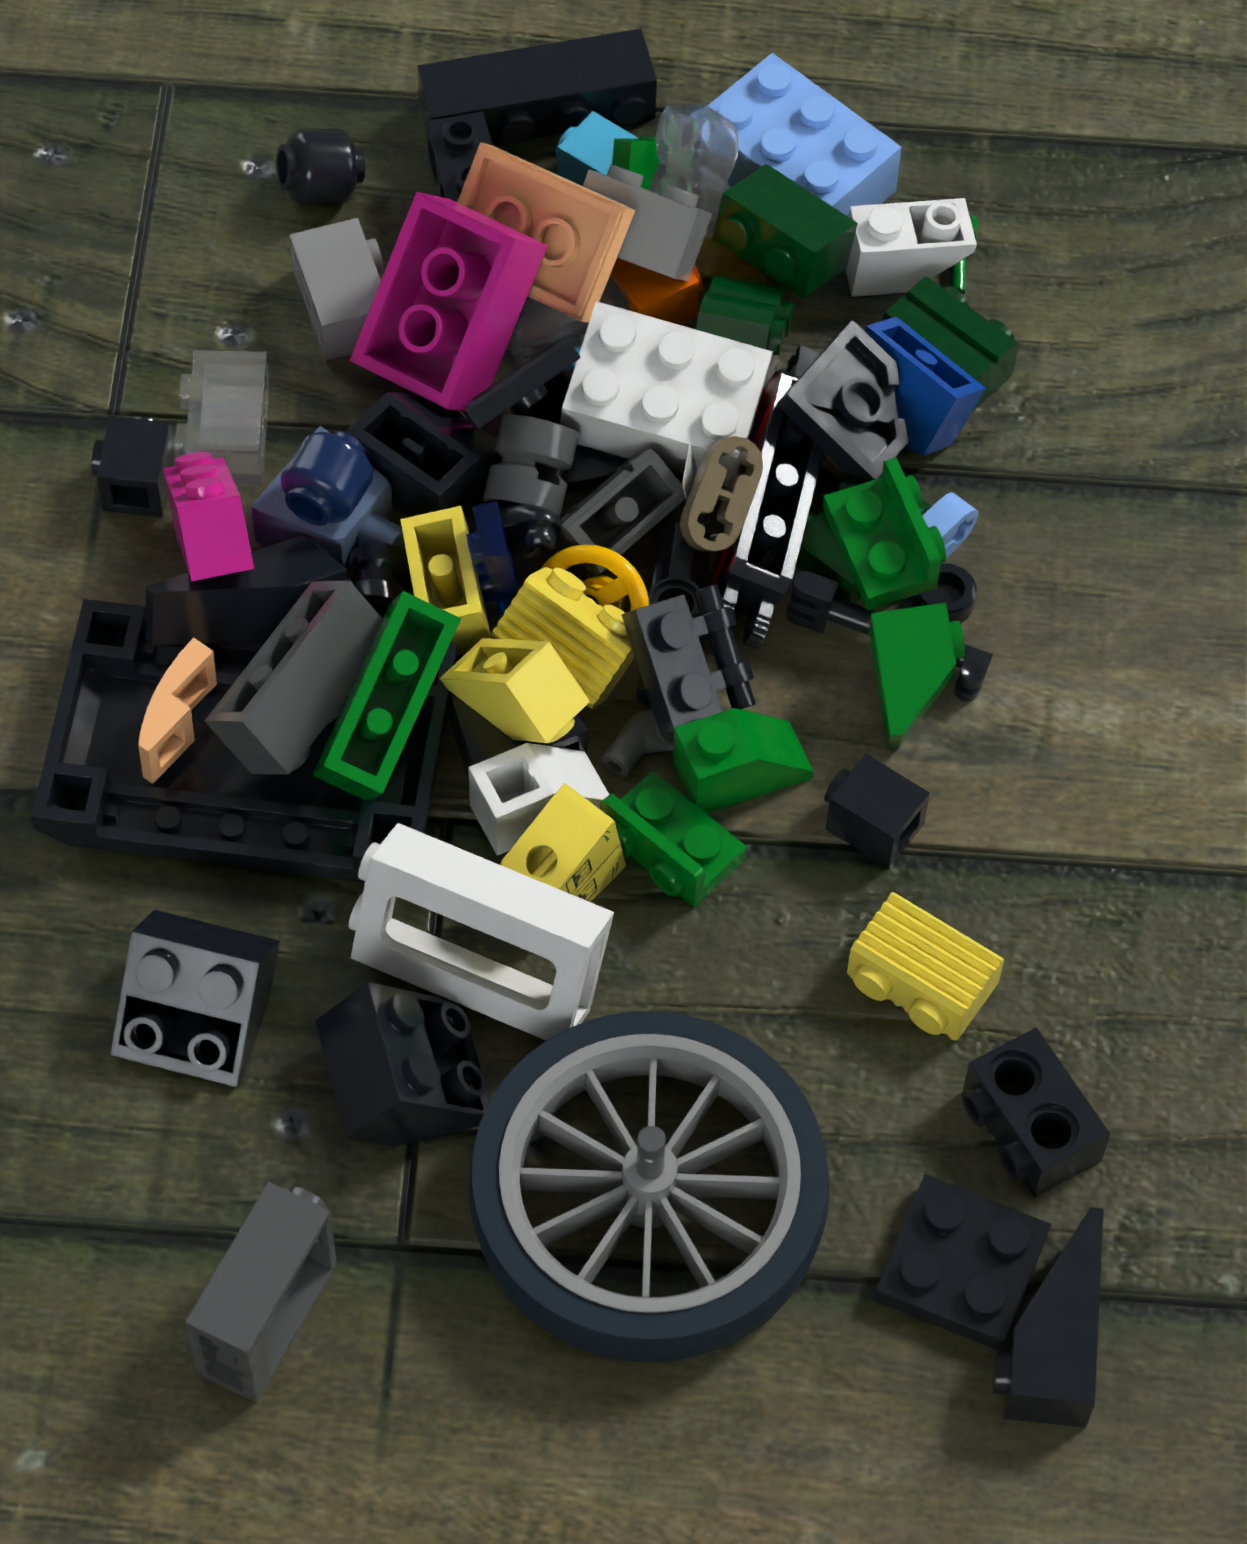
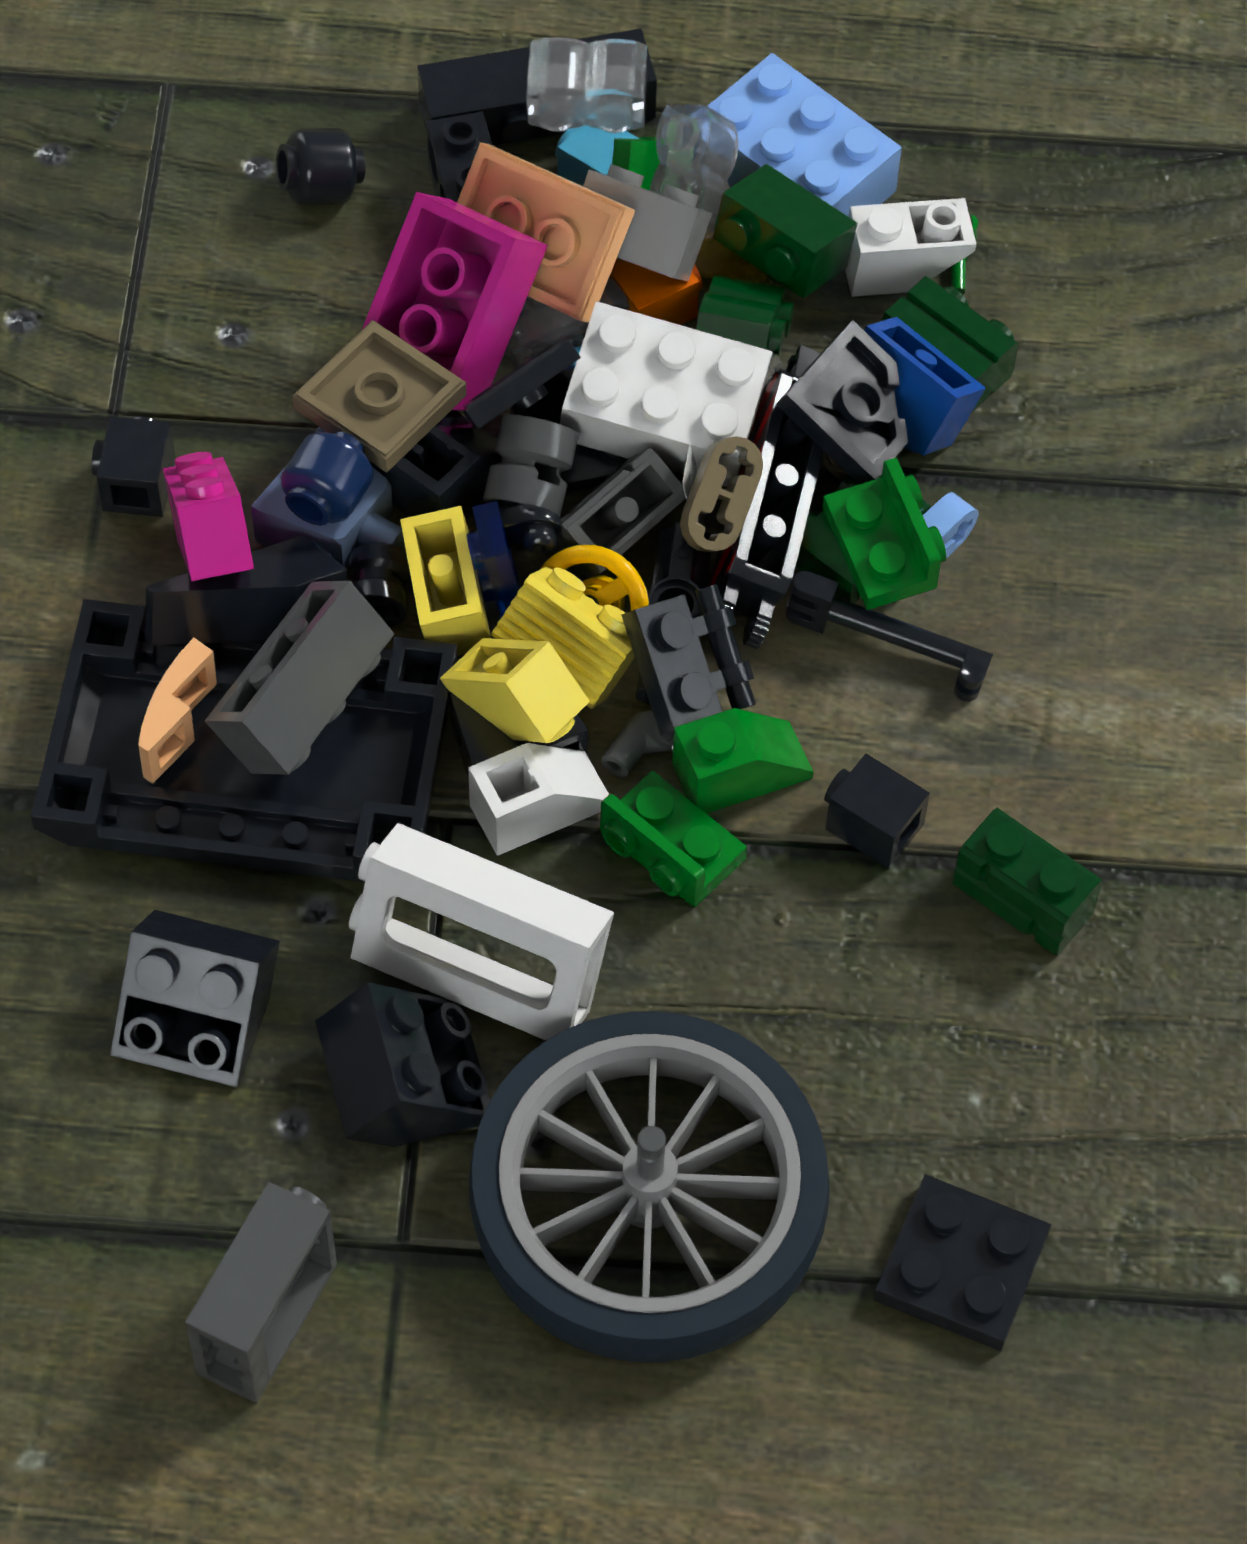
clear brick [175,350,270,486] -> none
light grey brick [289,218,384,361] -> none
green brick [312,591,461,801] -> none
light yellow torso [500,783,626,902] -> none
light yellow brick [847,892,1004,1041] -> none
green slope [868,603,965,750] -> none
black tile [913,563,977,623] -> none
black brick [961,1027,1110,1198] -> none
black slope [992,1207,1104,1428] -> none
none -> dark tan tile [292,320,467,473]
none -> clear brick [526,37,647,133]
none -> dark green brick [952,808,1103,956]

